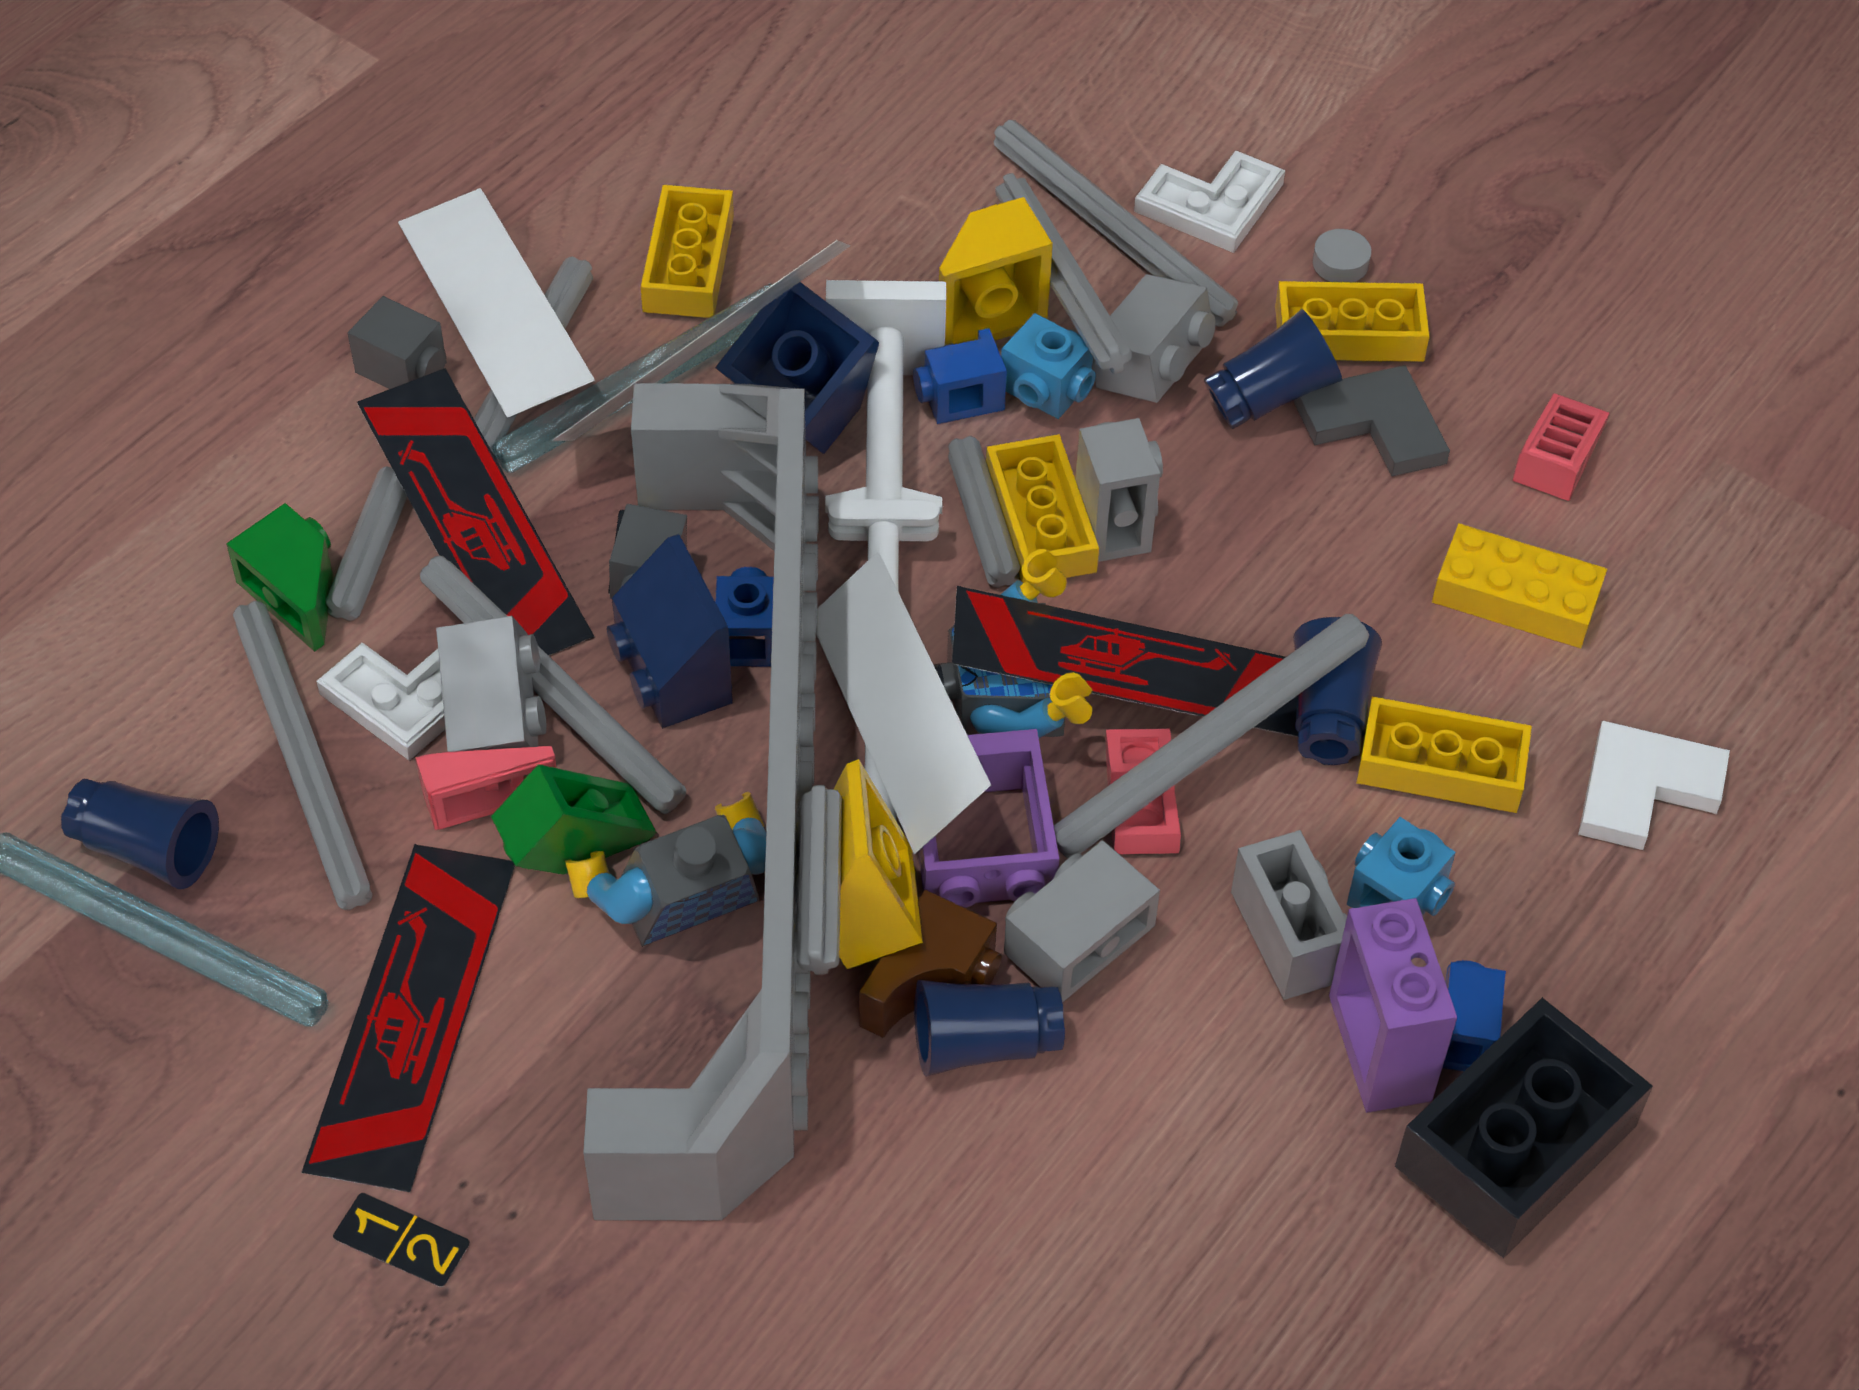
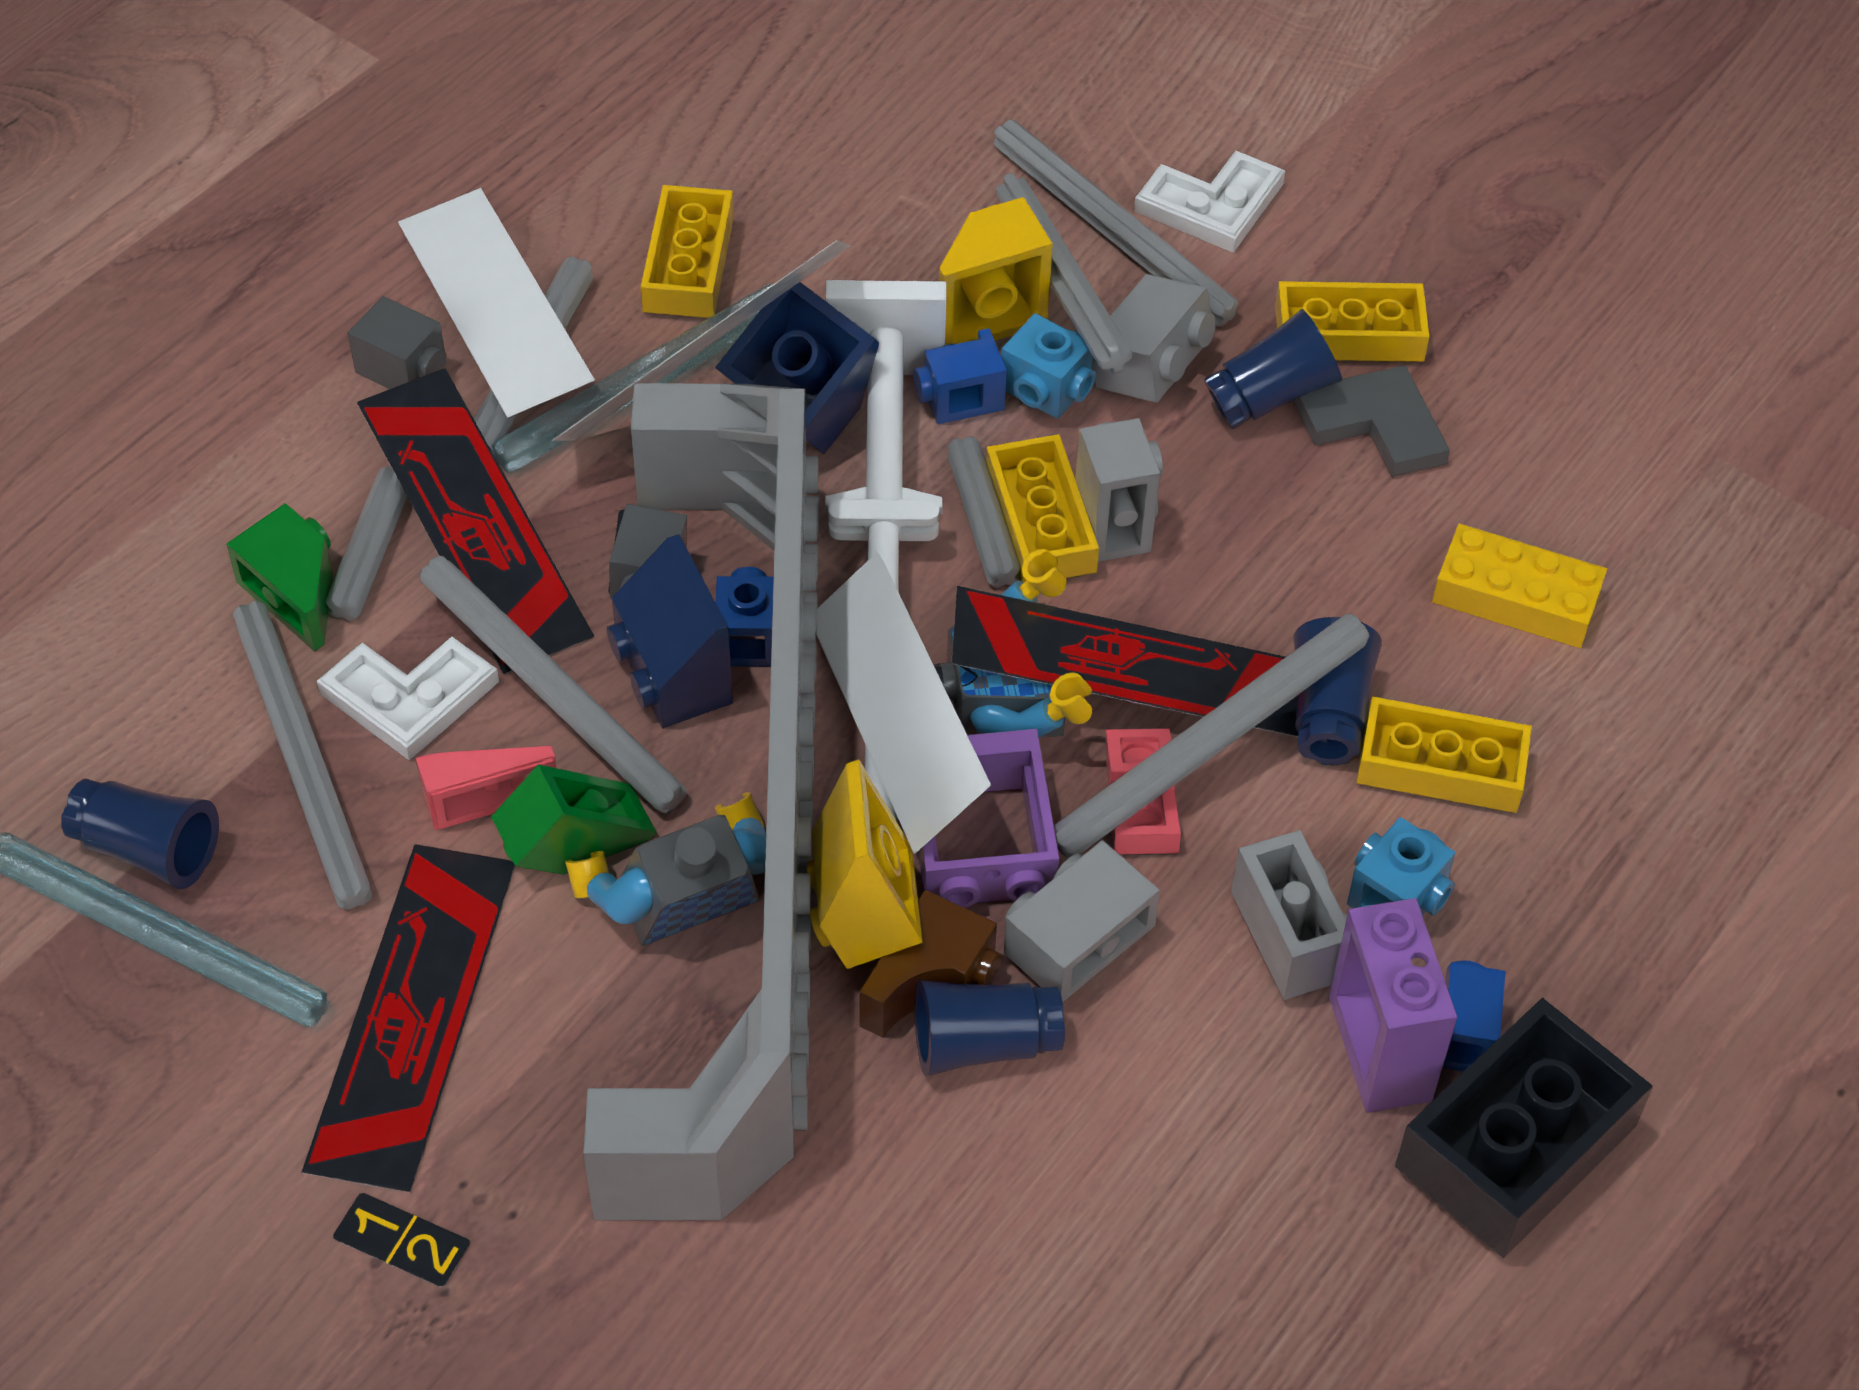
light grey brick [436,616,547,752] -> none
light grey axle [797,785,842,975] -> none
light grey tile [1312,229,1371,282] -> none
coral slope [1513,393,1610,501] -> none
white tile [1578,721,1730,850] -> none

